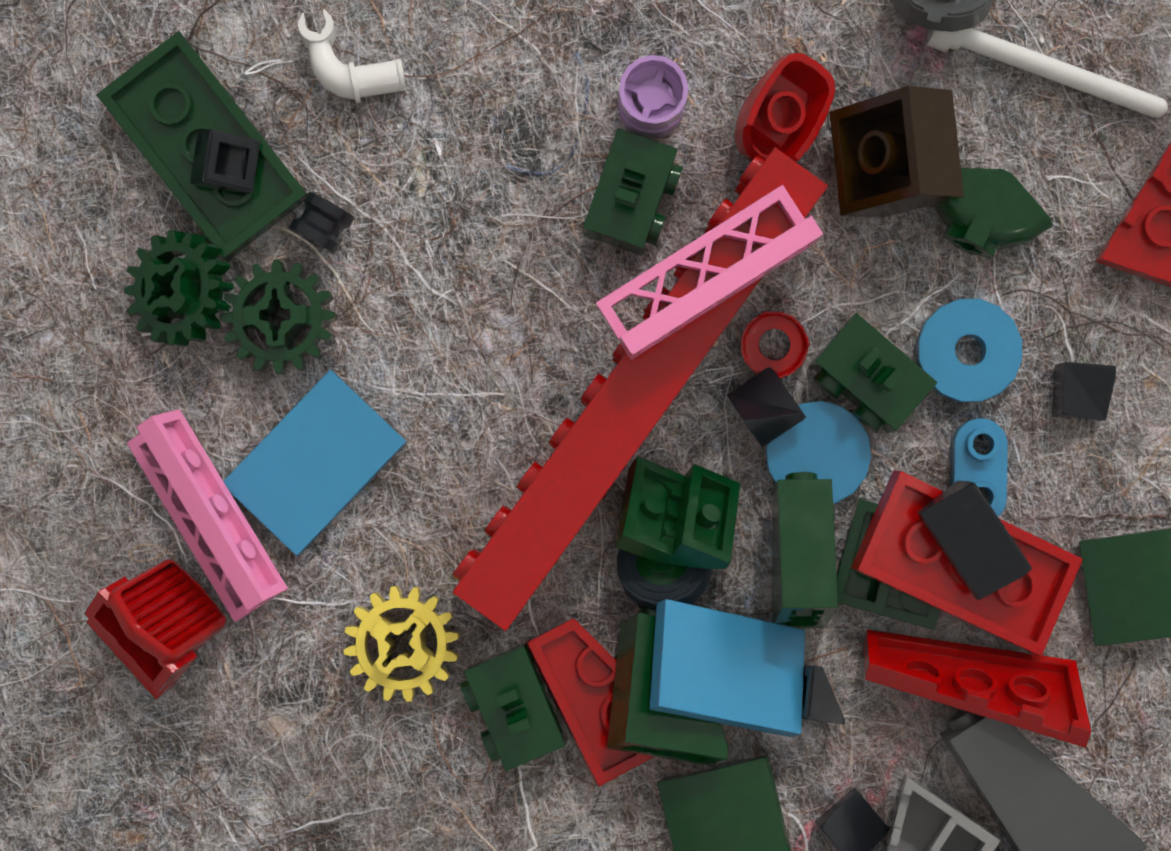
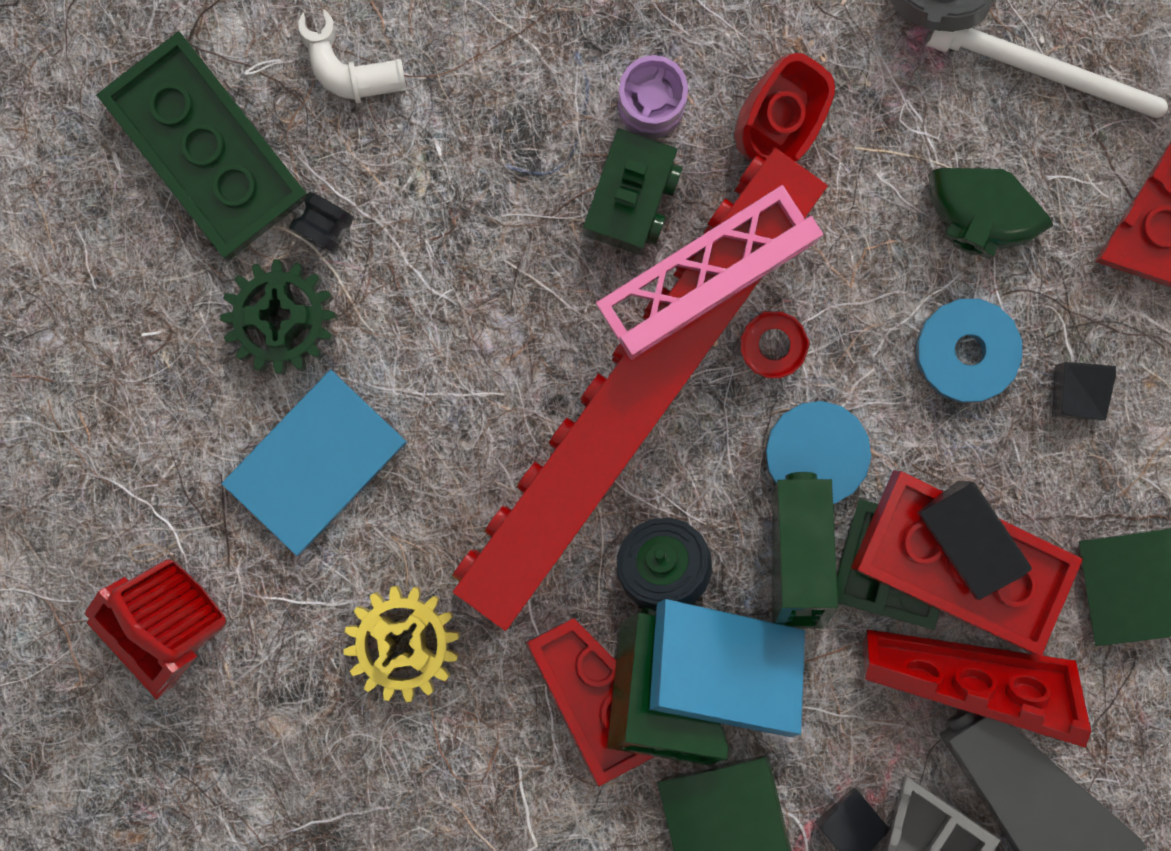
dark green gear [124,230,234,347] -> none
bright pink fence [127,409,288,622] -> none
black slope [190,129,260,193] -> none
dark green brick [460,643,566,771] -> none
dark green slope [614,456,741,569] -> none
black slope [727,367,806,447] -> none
black slope [802,666,845,725] -> none
dark green brick [808,313,938,433] -> none
dark brown brick [829,86,964,218] -> none
dark azure plate [950,418,1008,517] -> none

